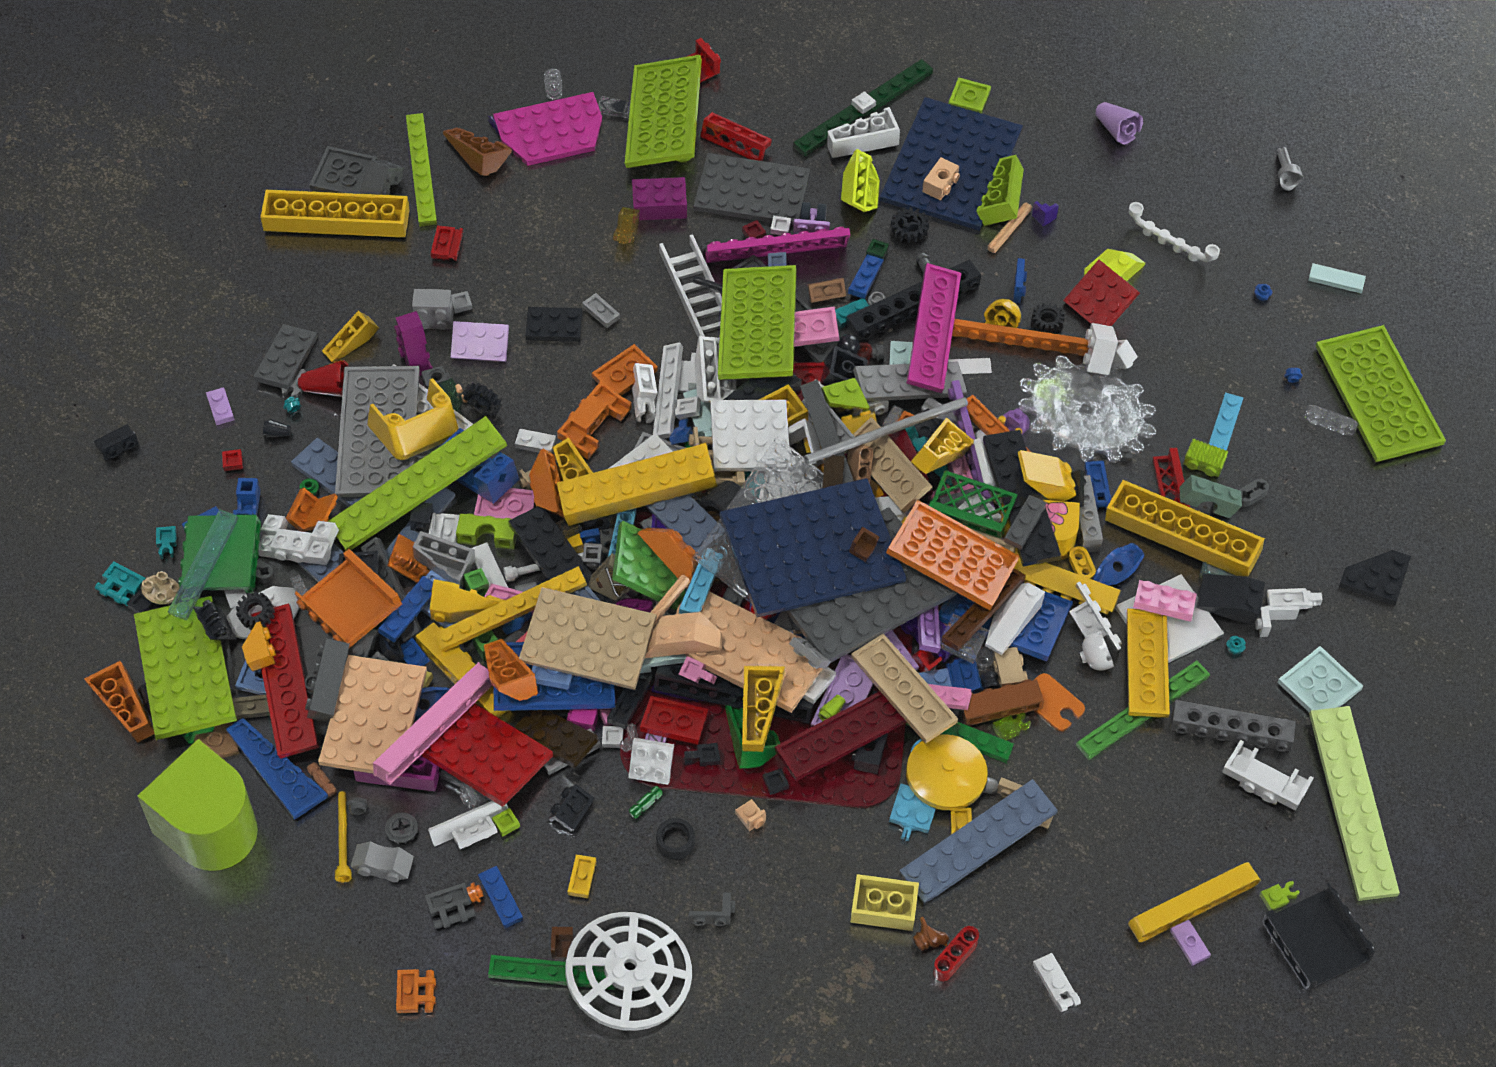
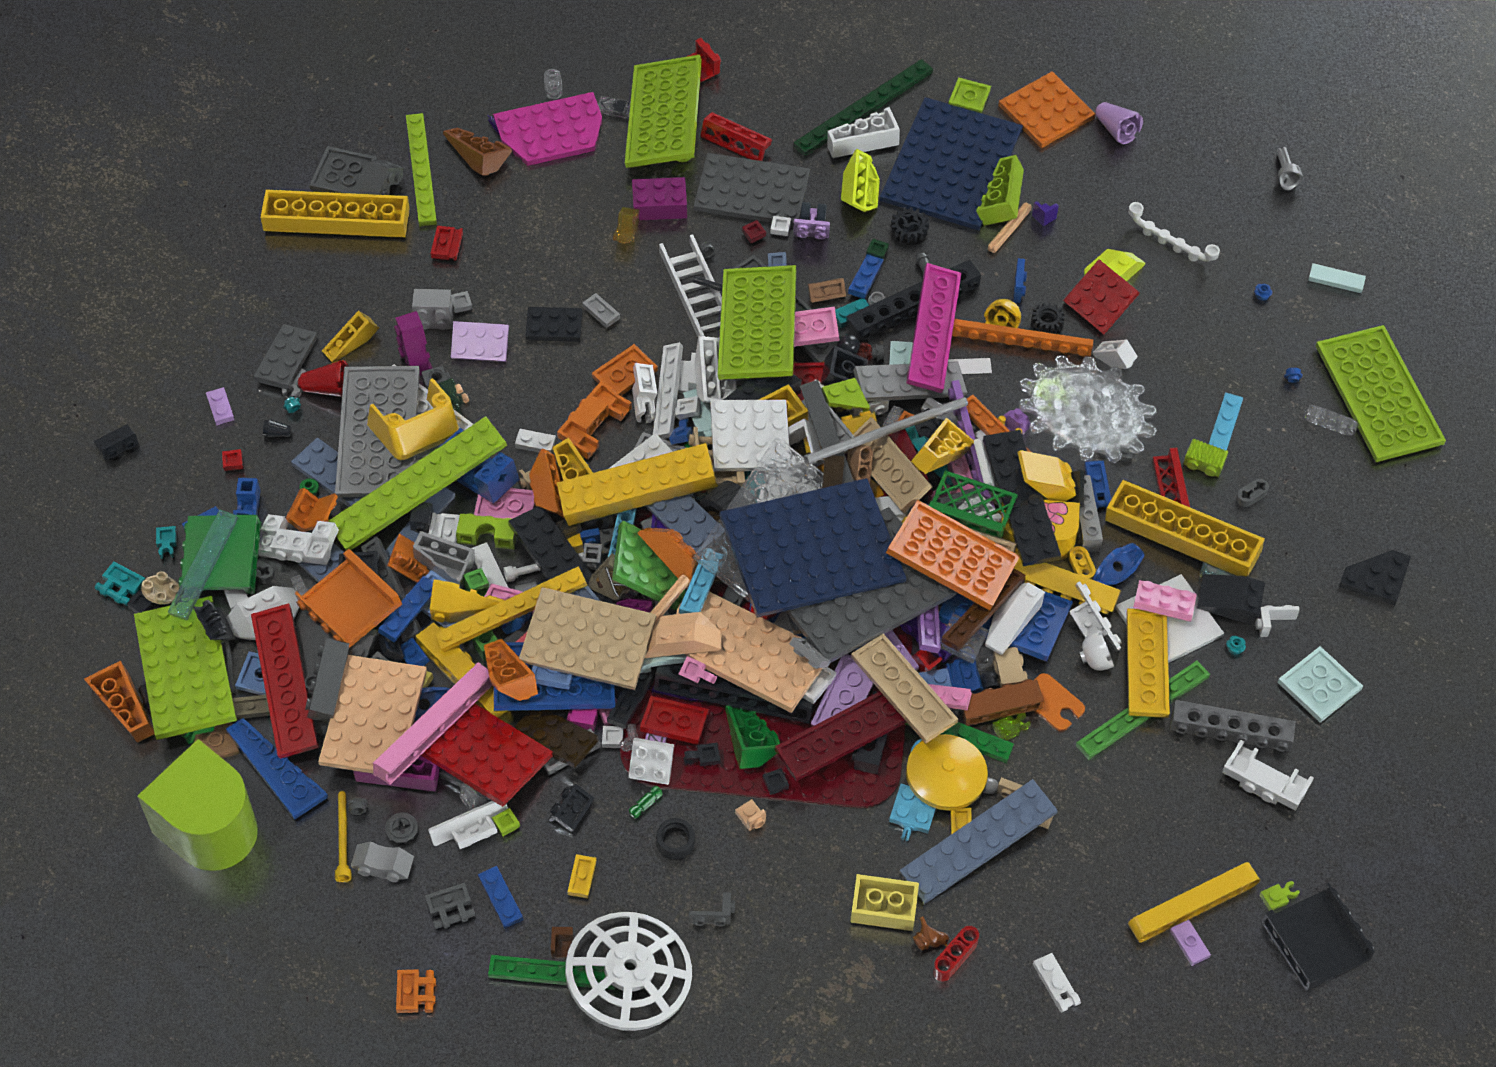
black tyre [236,592,275,630] -> none
light orange slope [242,621,276,672] -> none
nougat axle [307,762,337,797] -> none
black gear [462,382,502,416] -> none
orange plate [467,882,484,903] -> none
dark pink plate [705,227,850,263] -> none
yellow wedge [742,666,785,752] -> none
lime cone [818,694,846,721] -> none
reddish brown panel [849,527,879,562] -> none
white plate [851,91,876,114] -> none
light nougat brick [922,157,960,200] -> none
dark grey plate [1004,495,1047,550] -> none
white brick [1083,323,1118,375] -> none
sand green arch [1180,475,1242,518] -> none
white hinge [1266,588,1323,609] -> none
yellowish green plate [1309,706,1400,901] -> none
none -> orange plate [998,71,1096,148]

